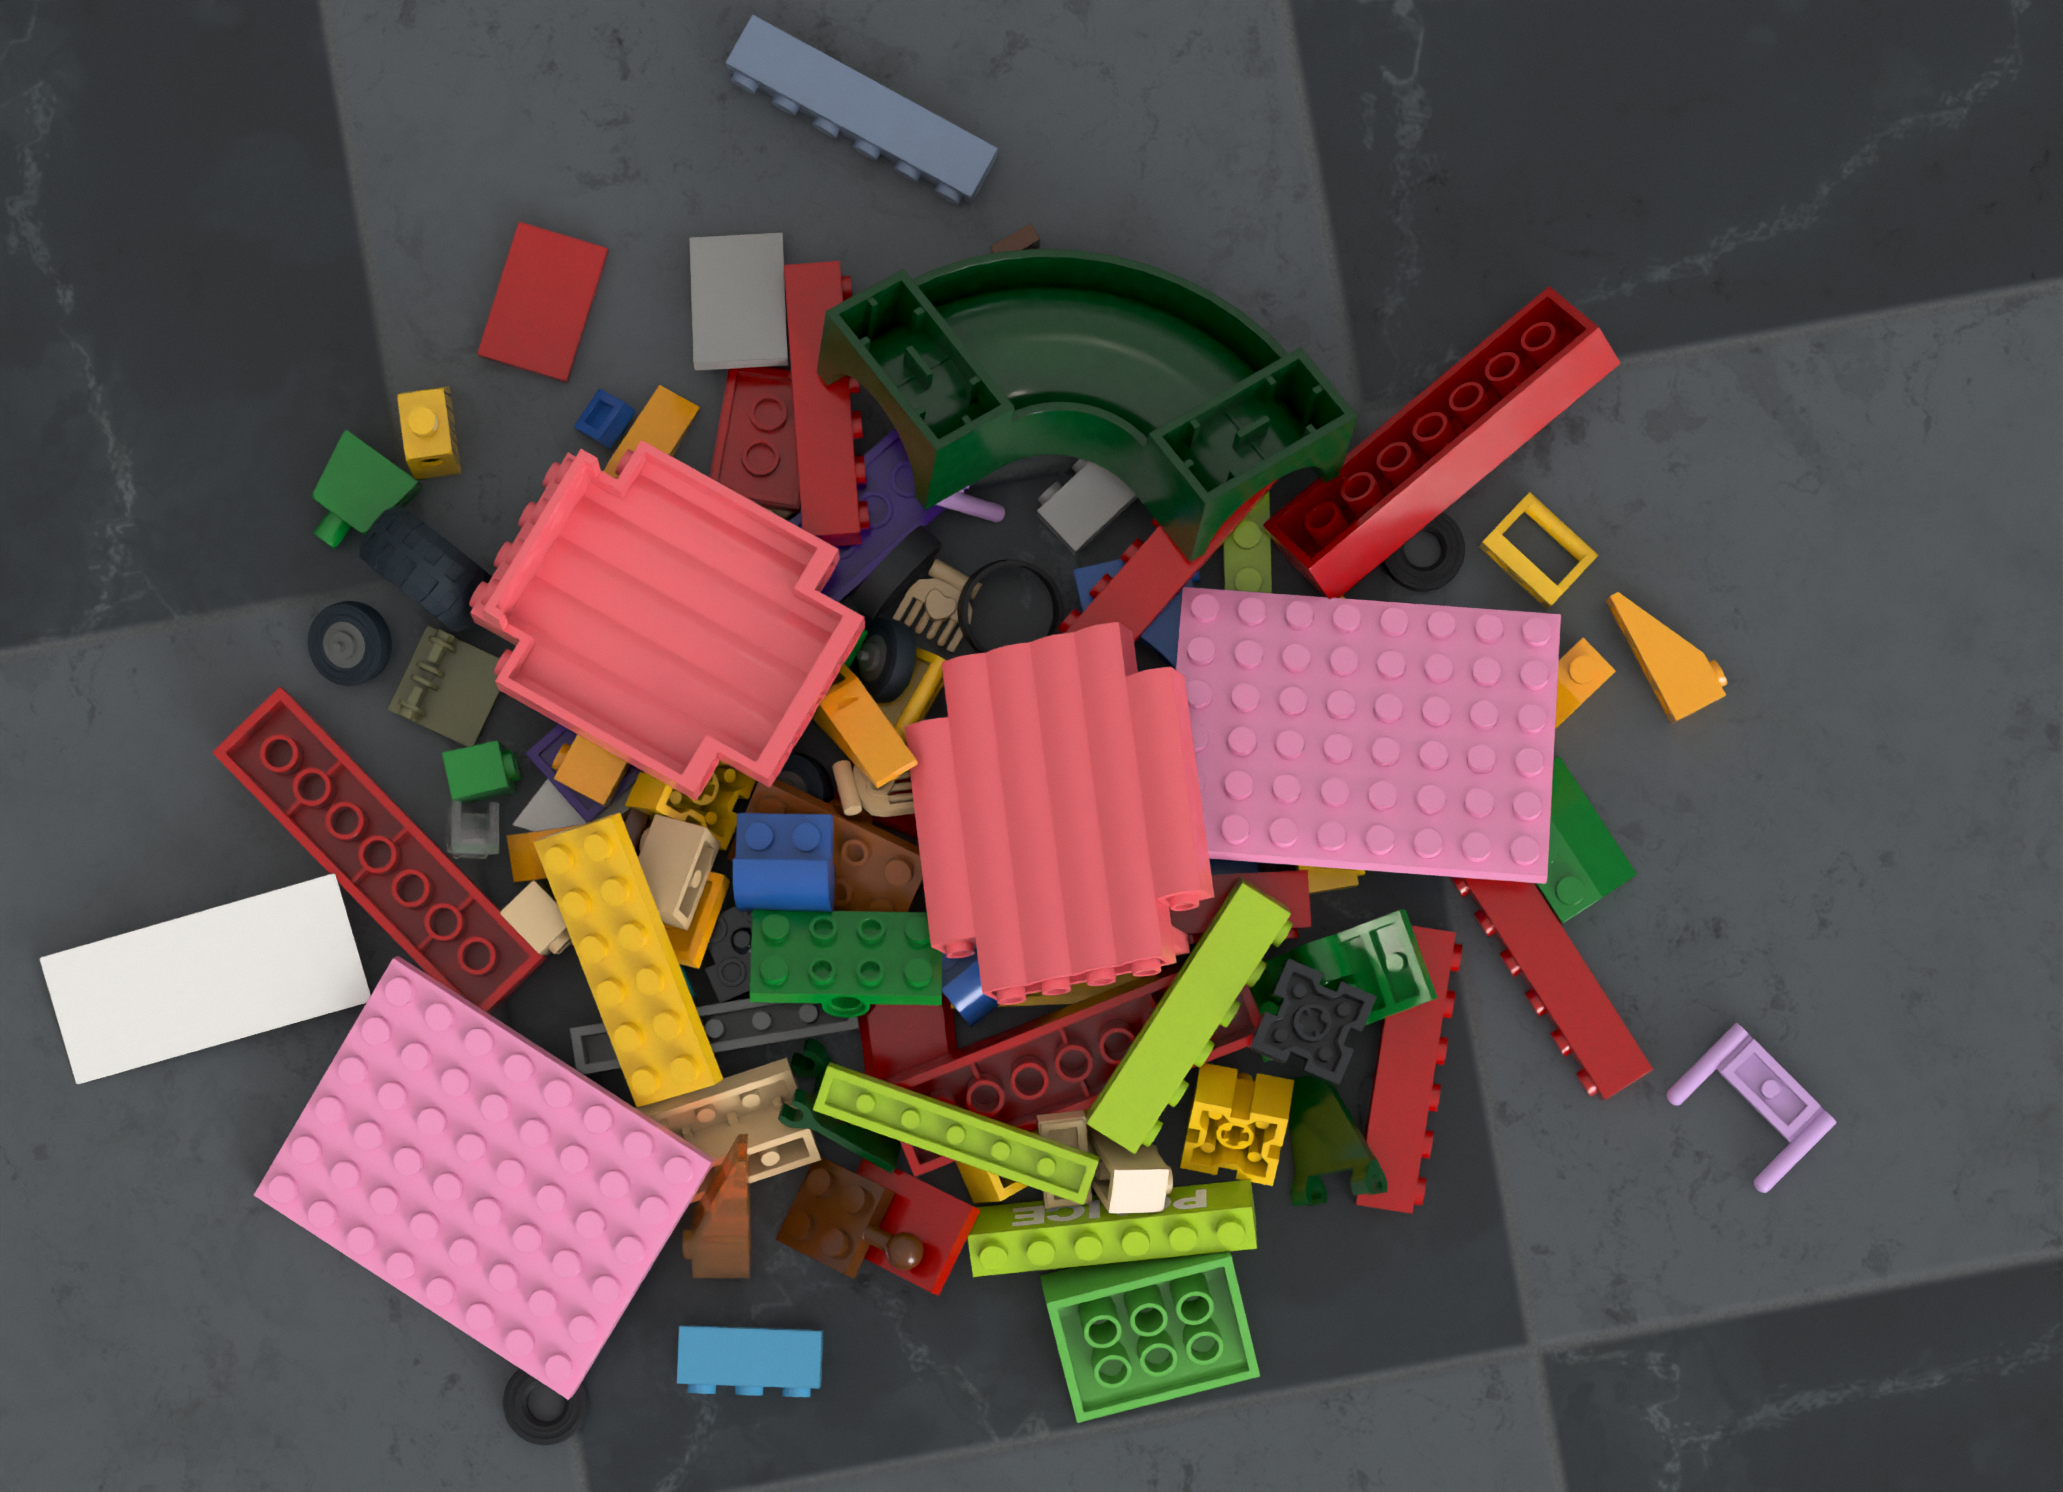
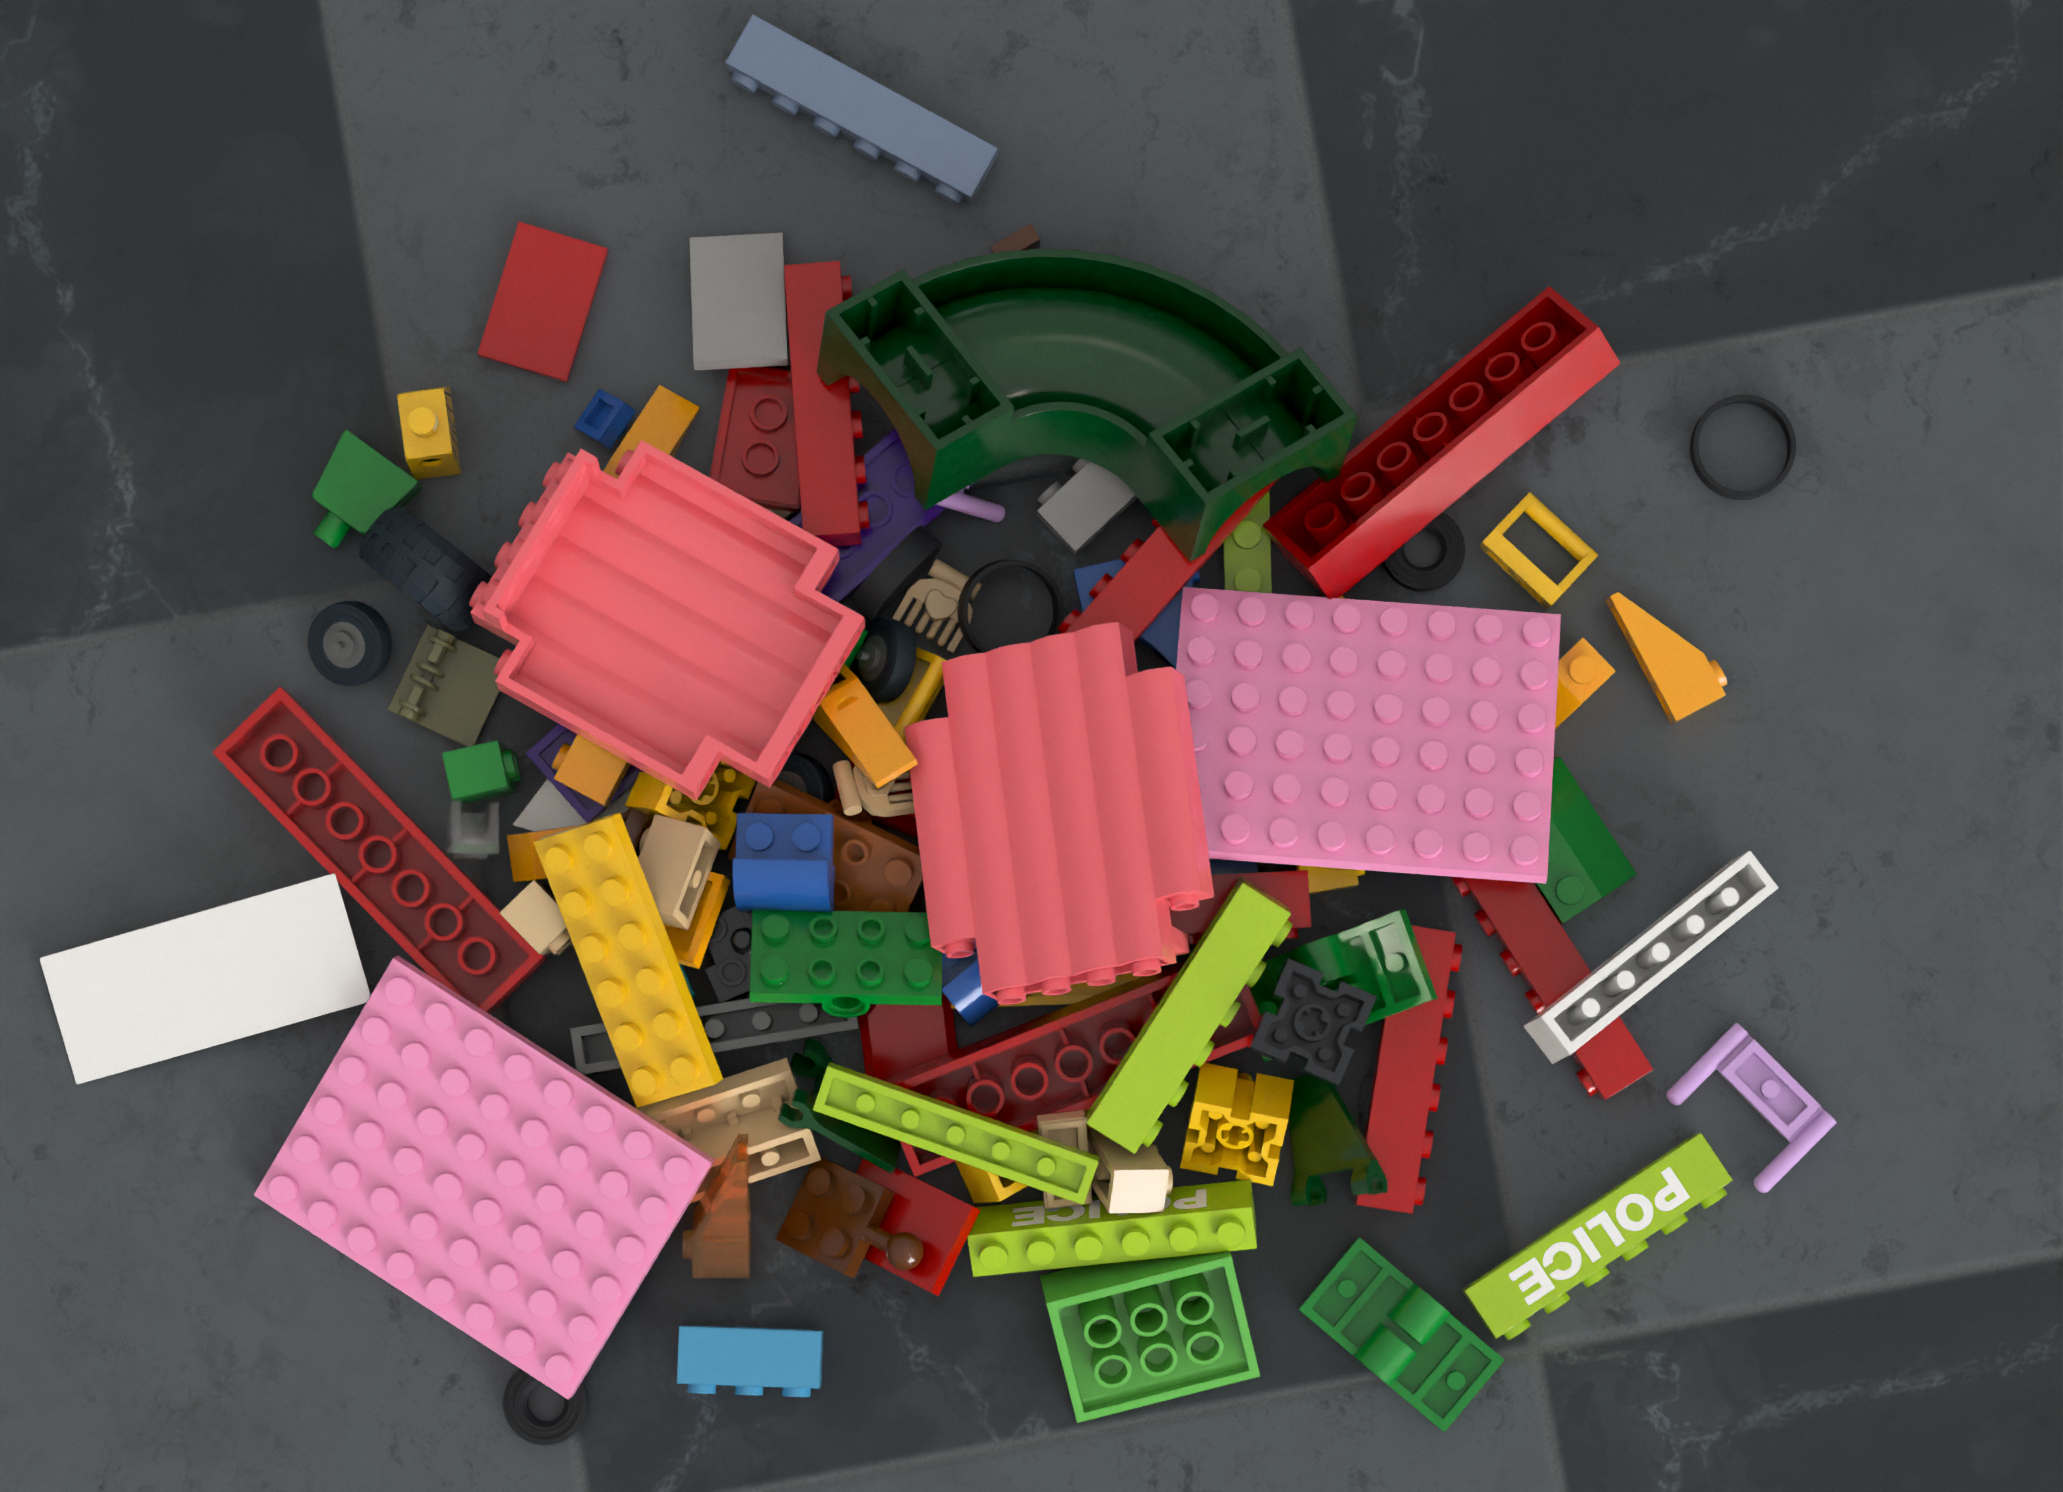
none -> green plate [1298,1237,1505,1432]
none -> lime brick [1462,1133,1733,1340]
none -> white brick [1524,851,1779,1064]
none -> black tyre [1690,394,1796,500]

